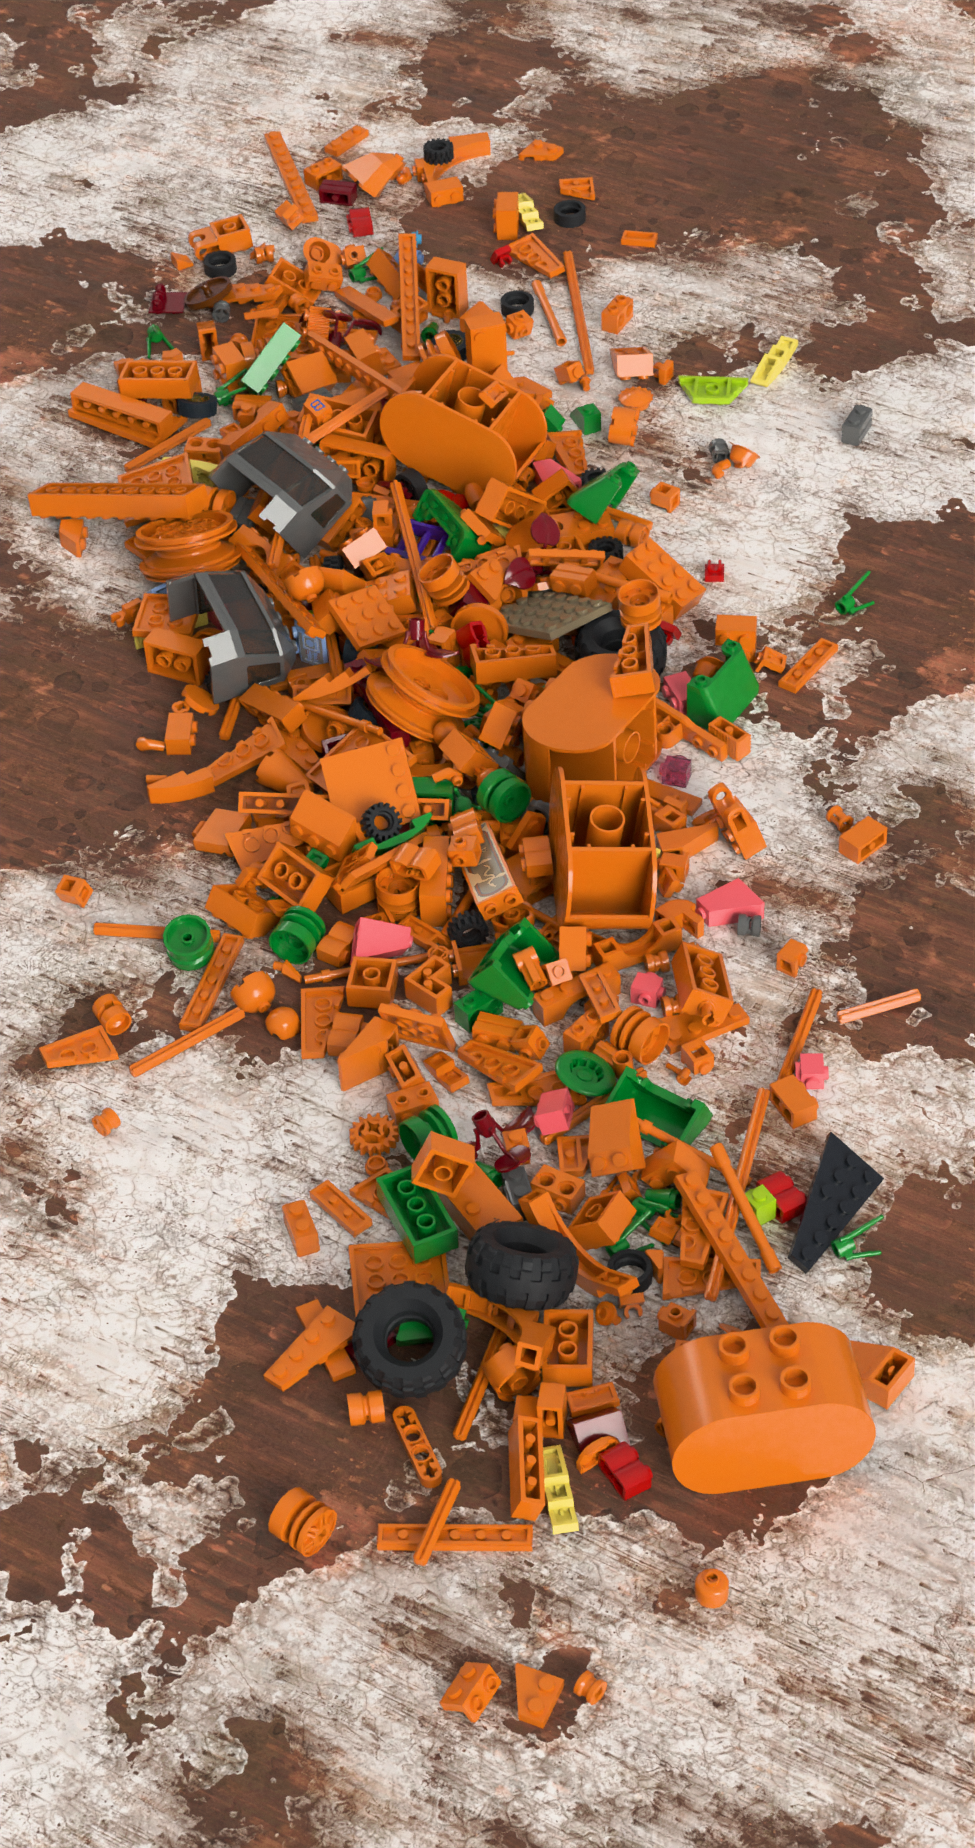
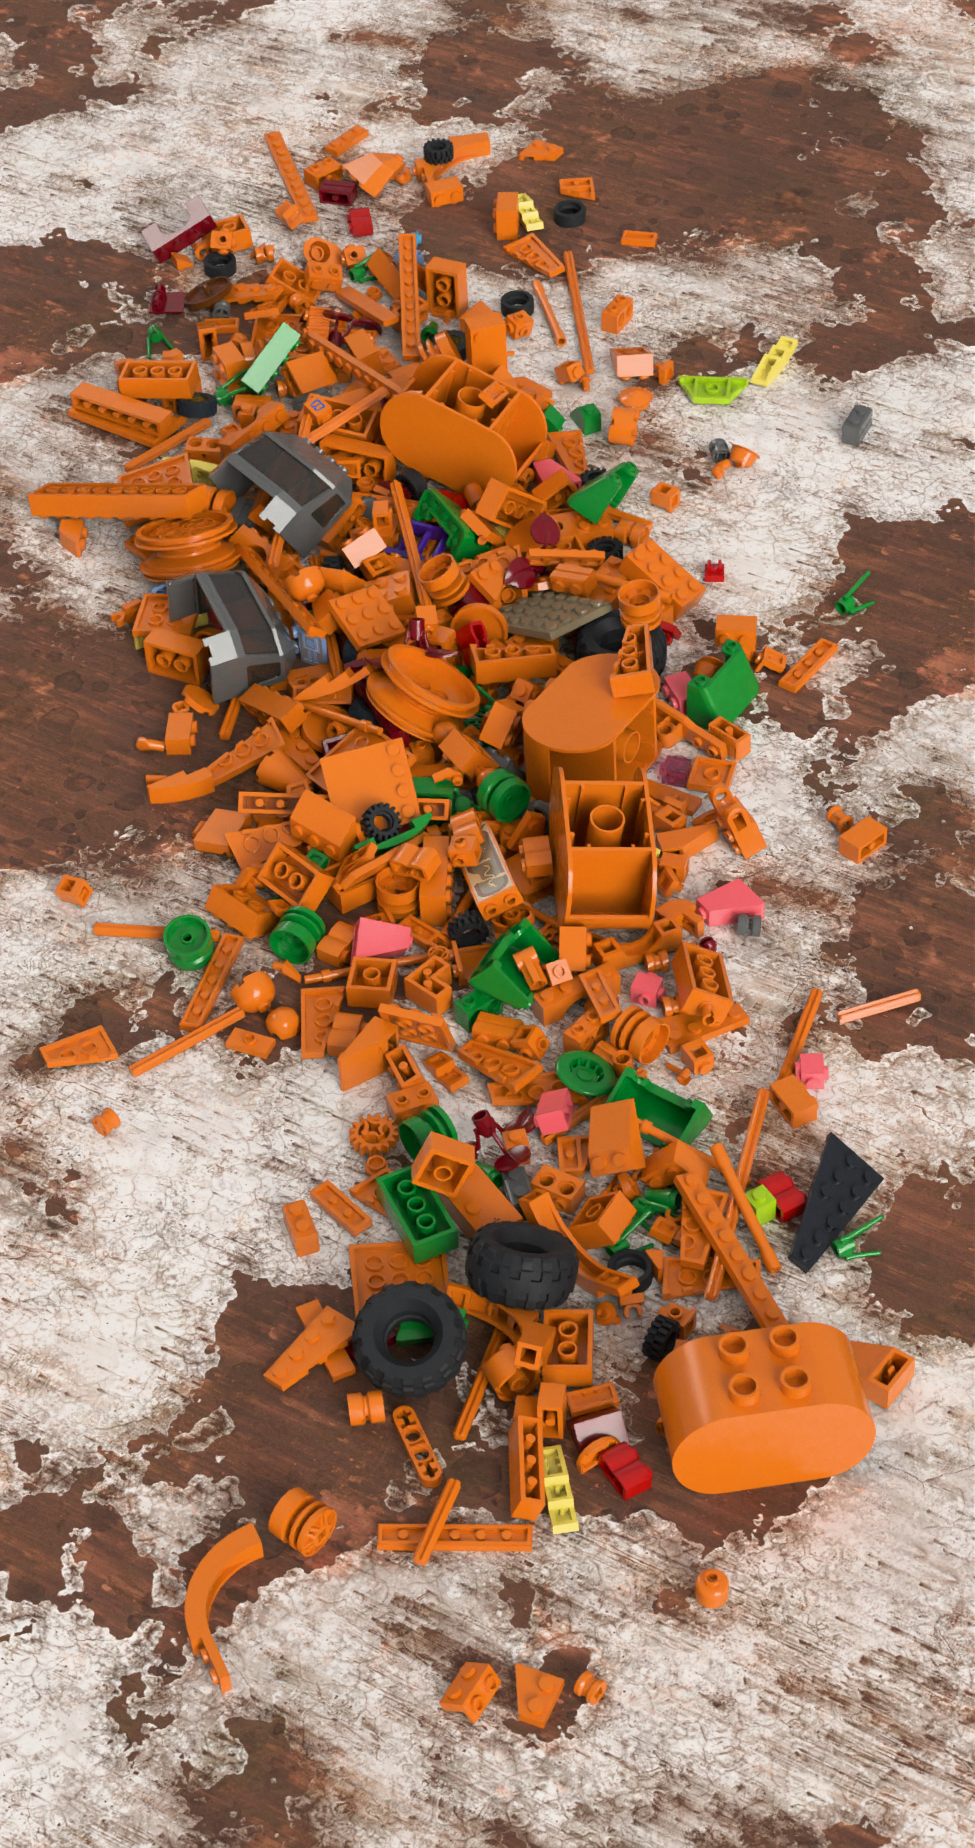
orange wheel [92,994,132,1035] -> none
red tile [490,245,512,268] -> none
orange brick [776,938,808,978] -> none
none -> arch [141,195,218,264]
none -> orange arch [184,1523,264,1693]
none -> orange tile [204,318,240,334]
none -> orange brick [210,229,237,255]
none -> orange plate [225,1027,276,1059]
none -> orange brick [414,605,438,638]
none -> black tyre [642,1314,681,1363]
none -> orange plate [687,756,737,795]
none -> dark red hinge [699,936,717,952]

